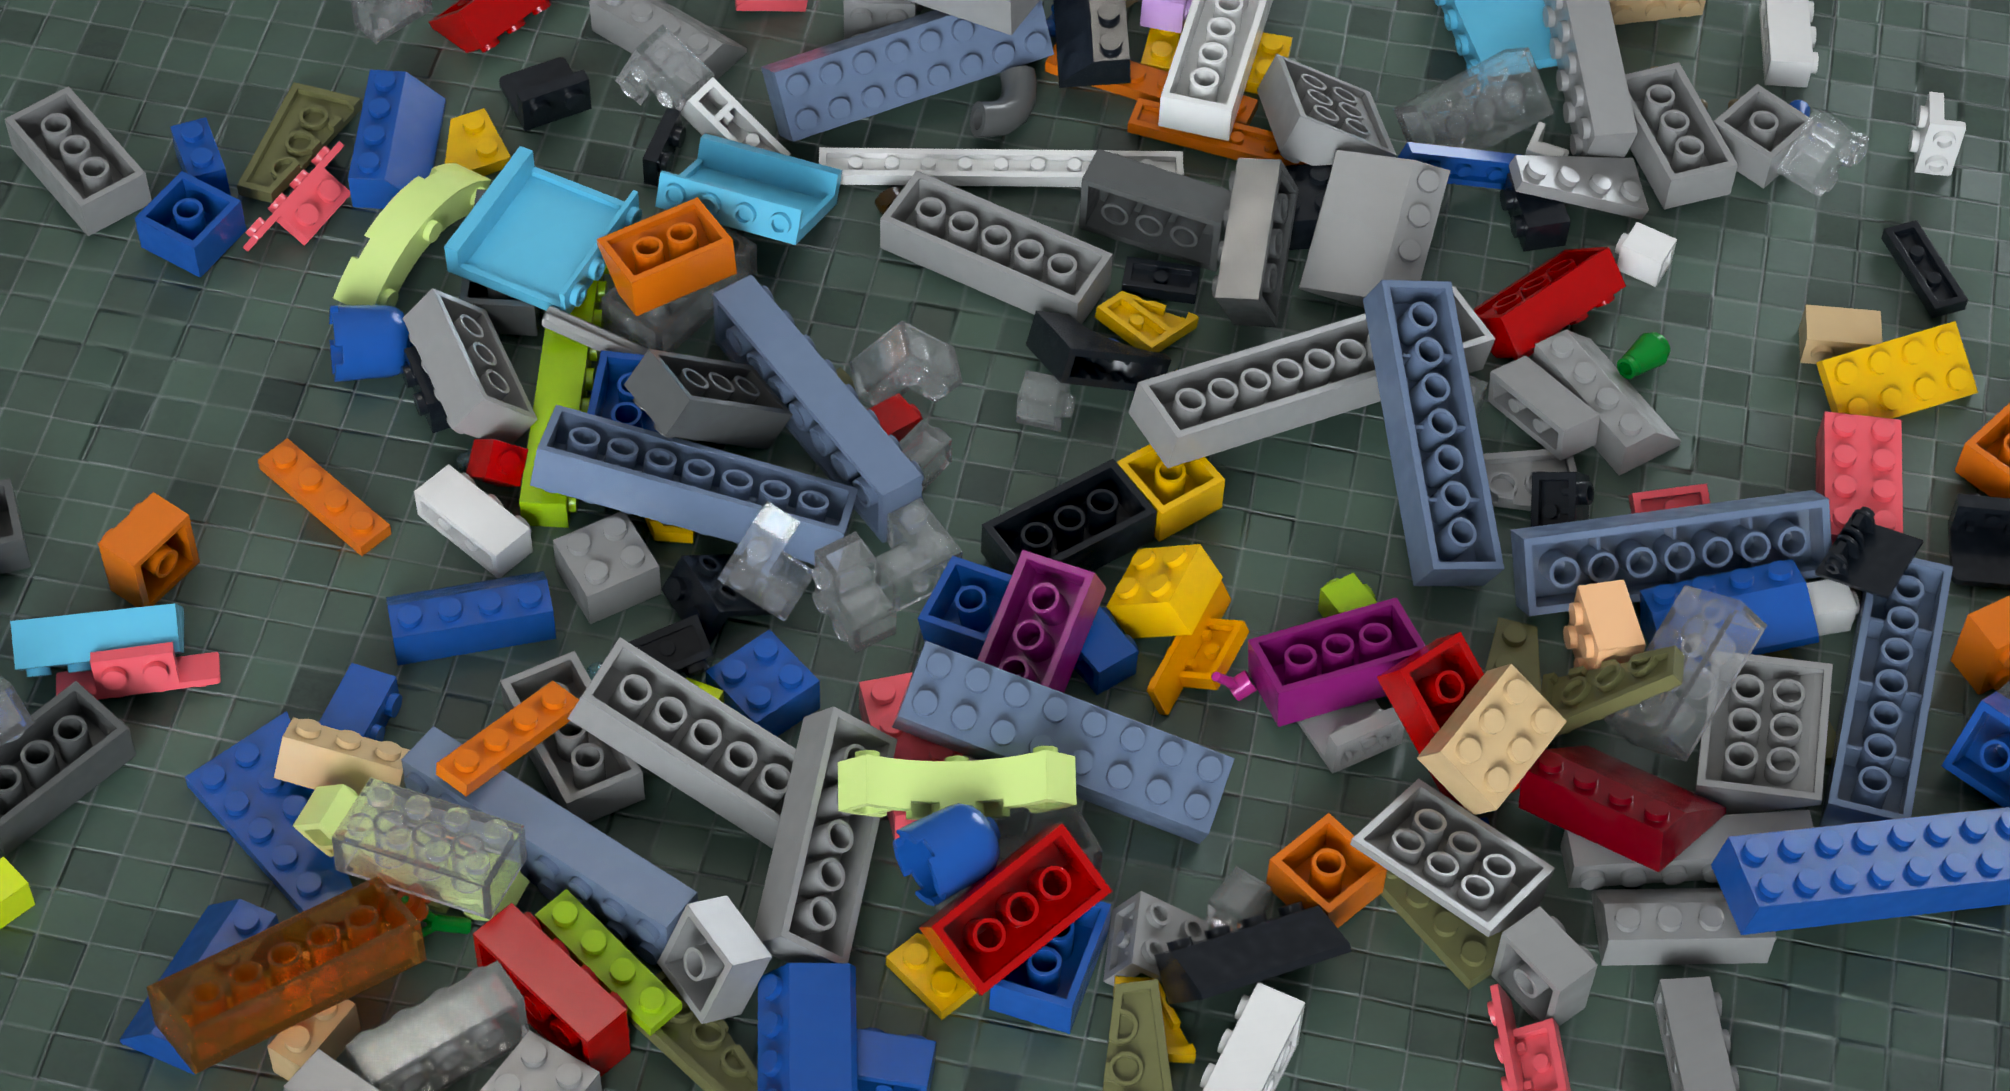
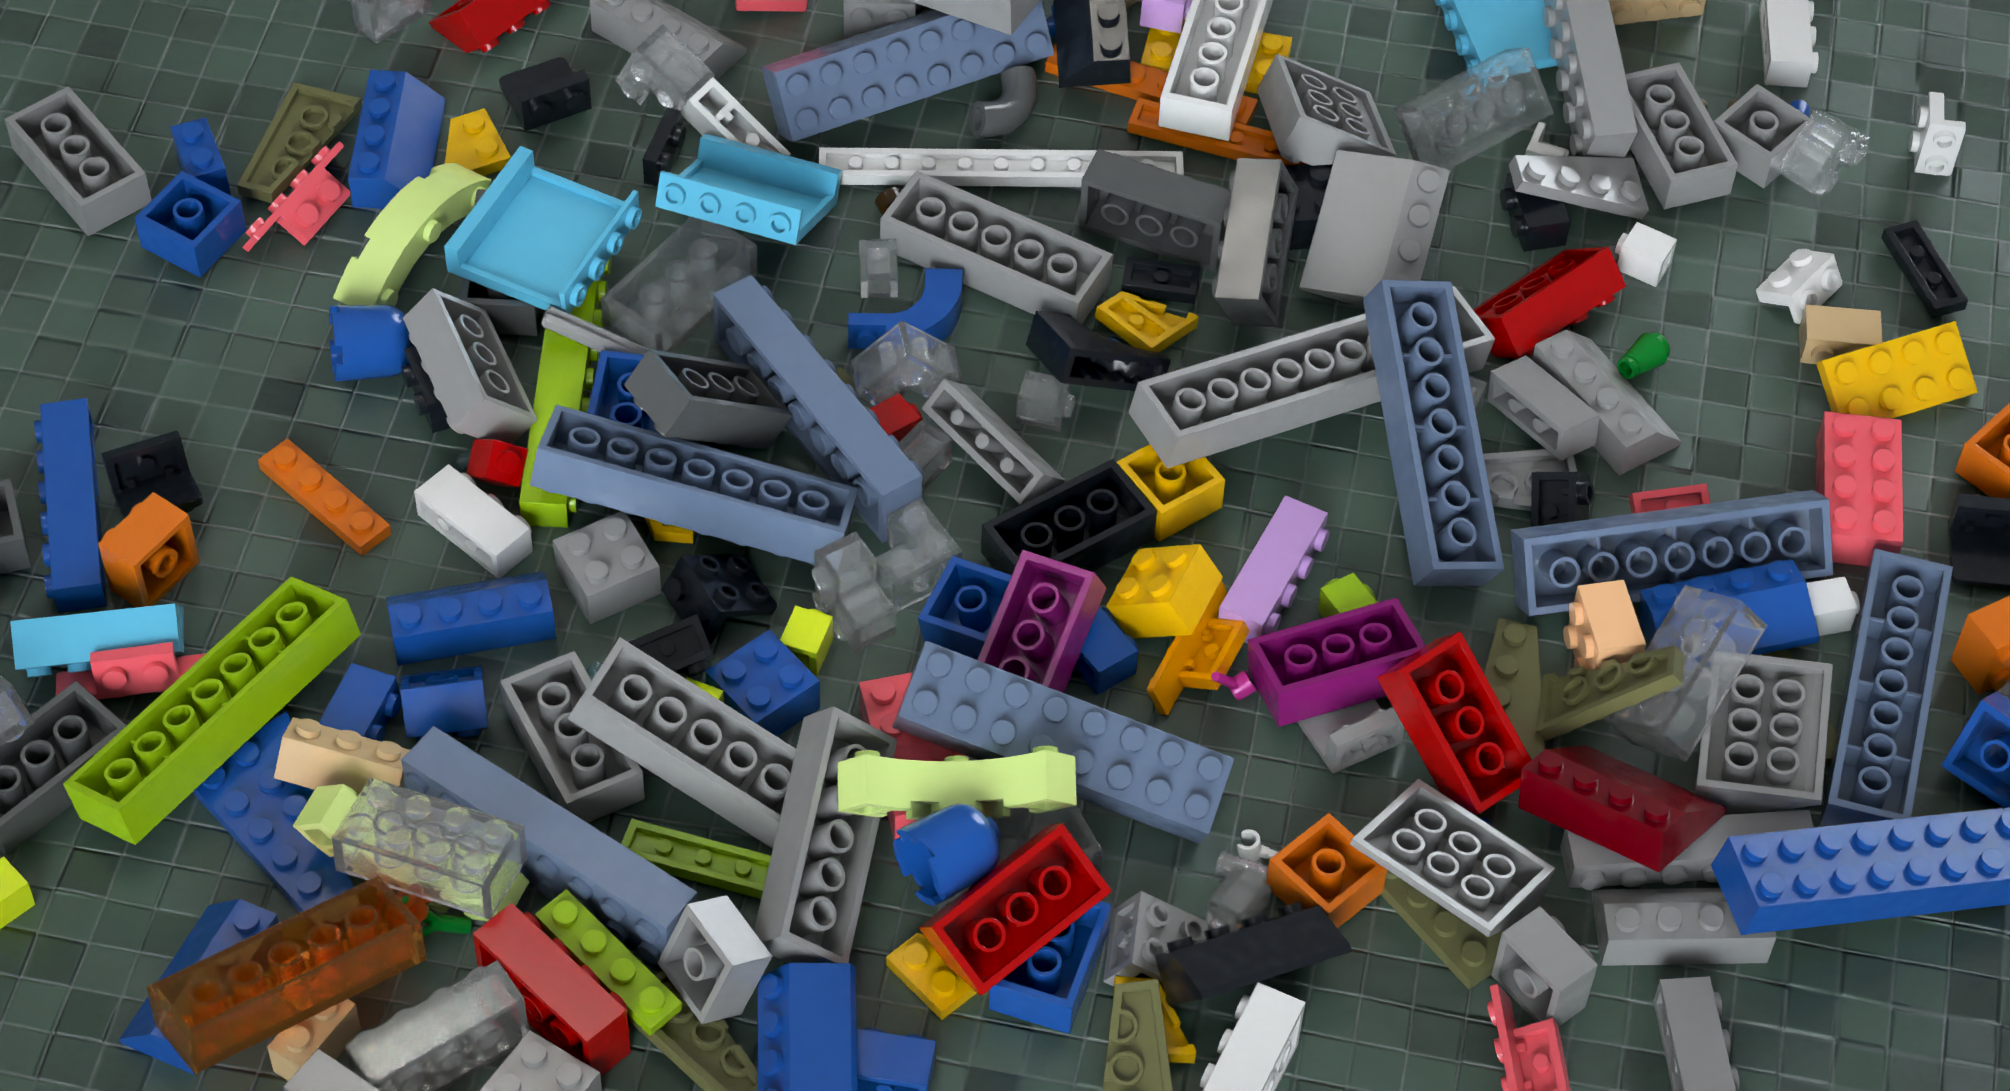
orange plate [436,680,579,797] -> none
orange slope [597,197,737,316] -> none
clear brick [718,501,816,622] -> none
blue plate [1397,142,1521,189] -> none
tan brick [1417,664,1567,815] -> none
black hinge [1815,507,1923,599] -> none
none -> blue brick [34,398,107,613]
none -> lime brick [63,576,361,845]
none -> black bracket [101,430,203,518]
none -> blue slope [400,665,488,742]
none -> lime plate [621,818,771,899]
none -> neon yellow brick [780,606,833,676]
none -> blue arch [848,268,963,361]
none -> clear brick [859,239,898,298]
none -> light grey brick [921,379,1066,505]
none -> clear pin [1215,850,1268,892]
none -> lavender brick [1218,495,1330,643]
none -> white hand [1237,829,1278,862]
none -> white bracket [1756,249,1842,324]

